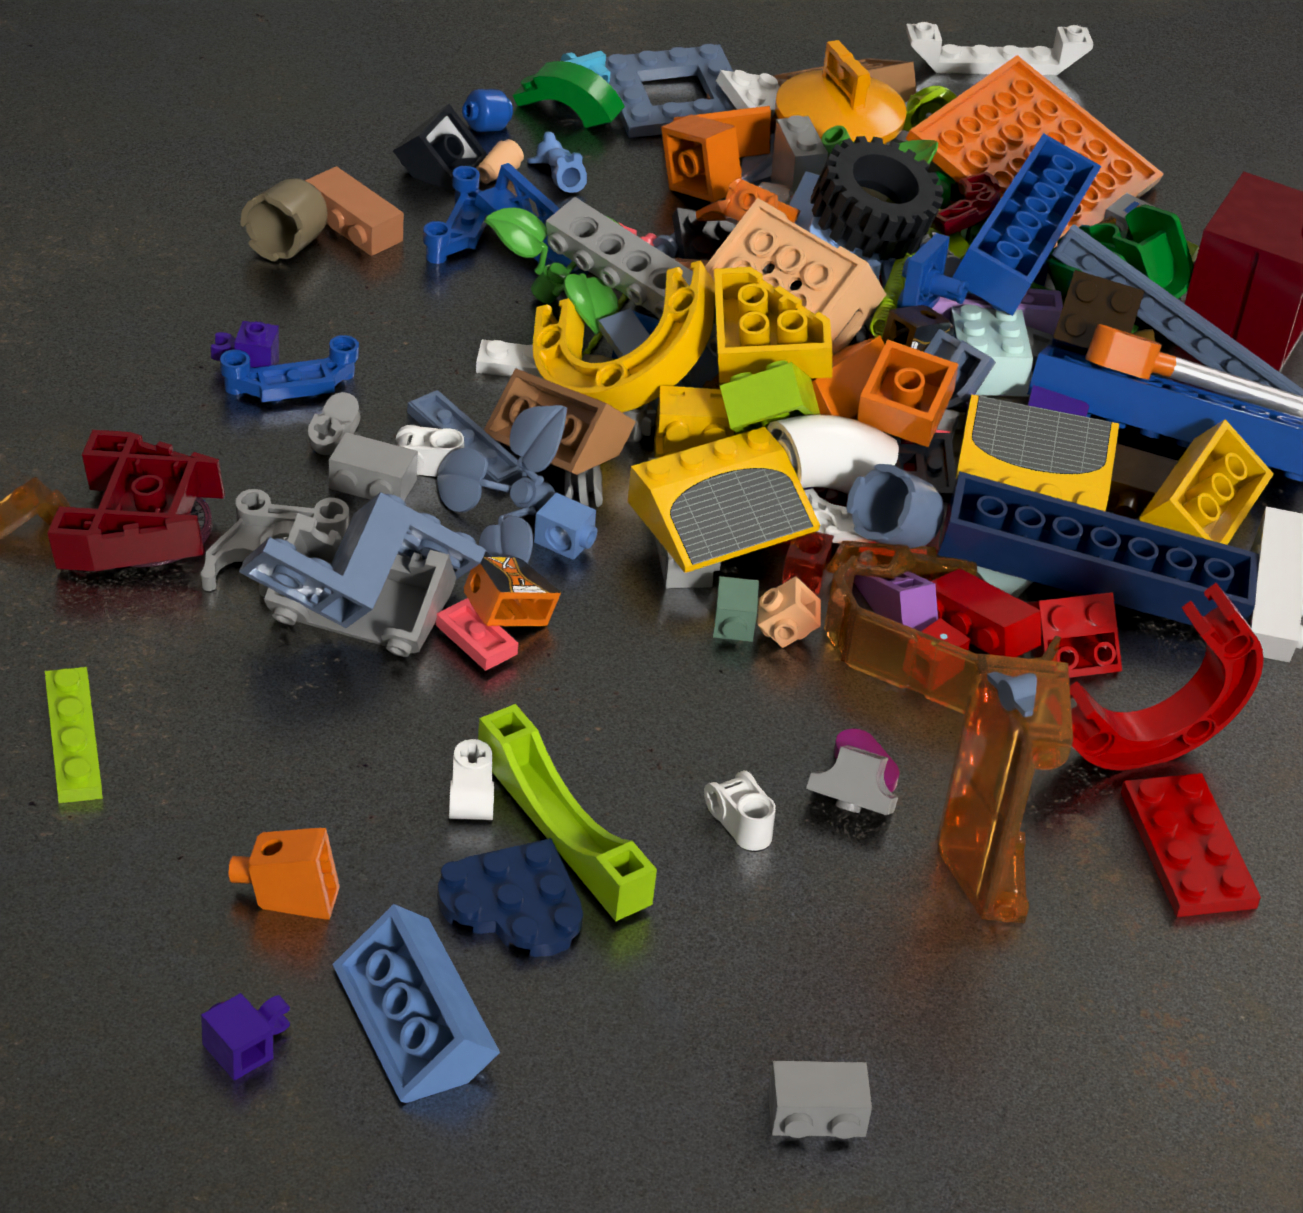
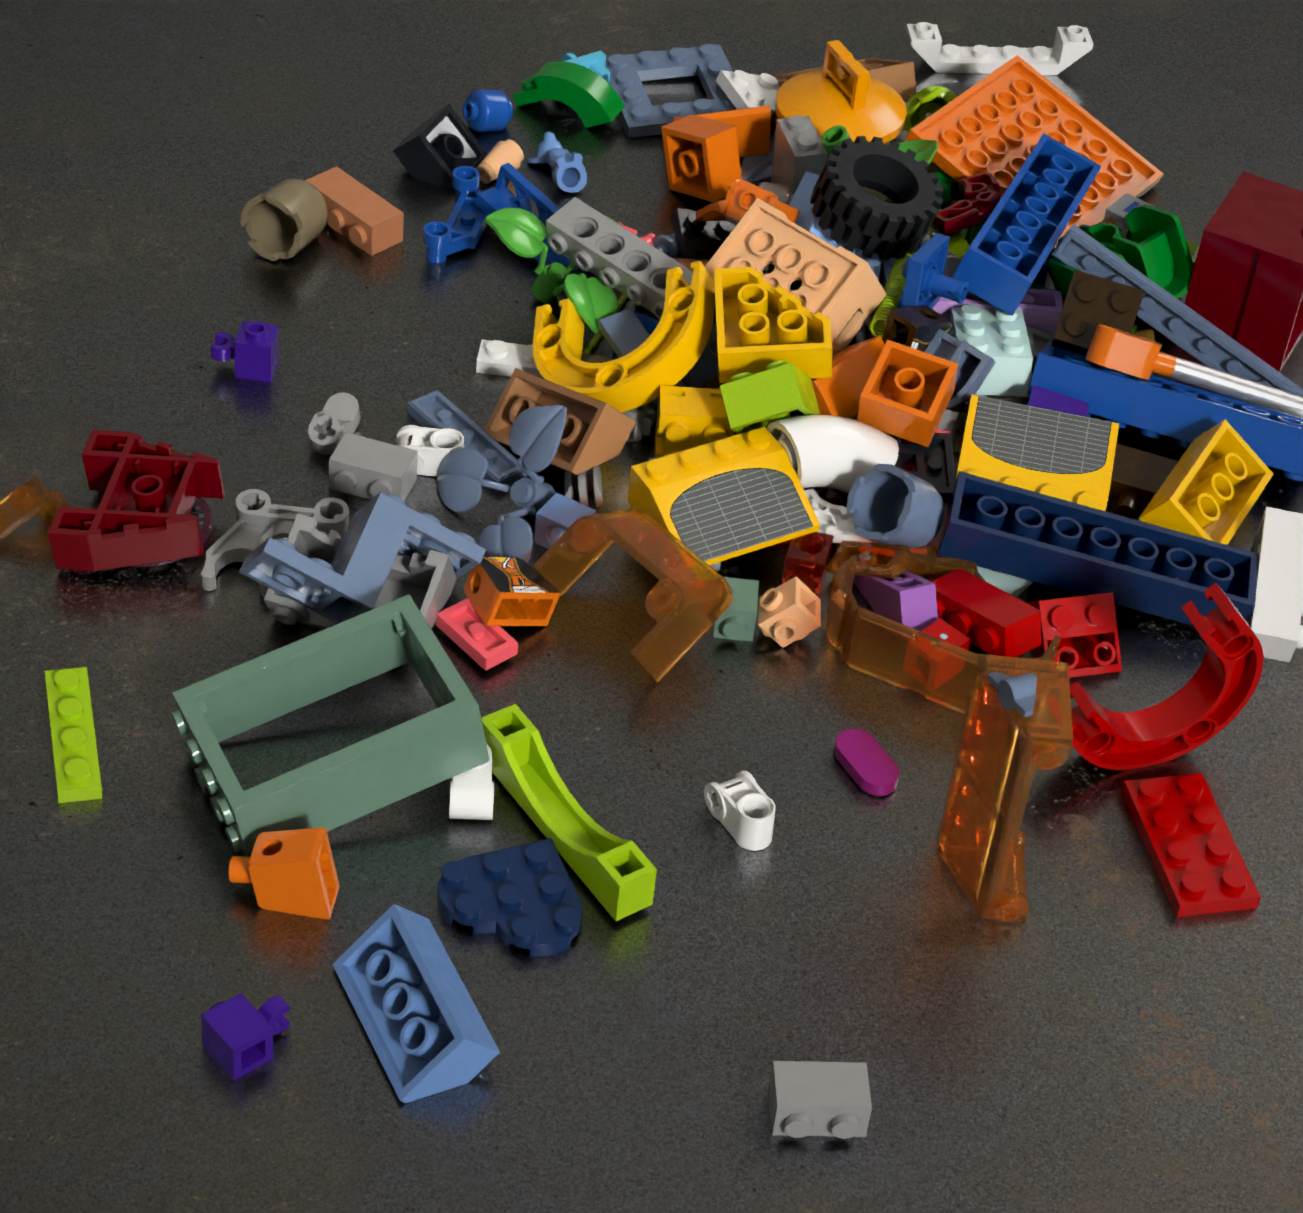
blue plate [220,335,359,402] -> none
light grey brick [806,745,899,815] -> none
none -> sand green door [171,594,490,857]
none -> clear orange windscreen [533,508,733,683]

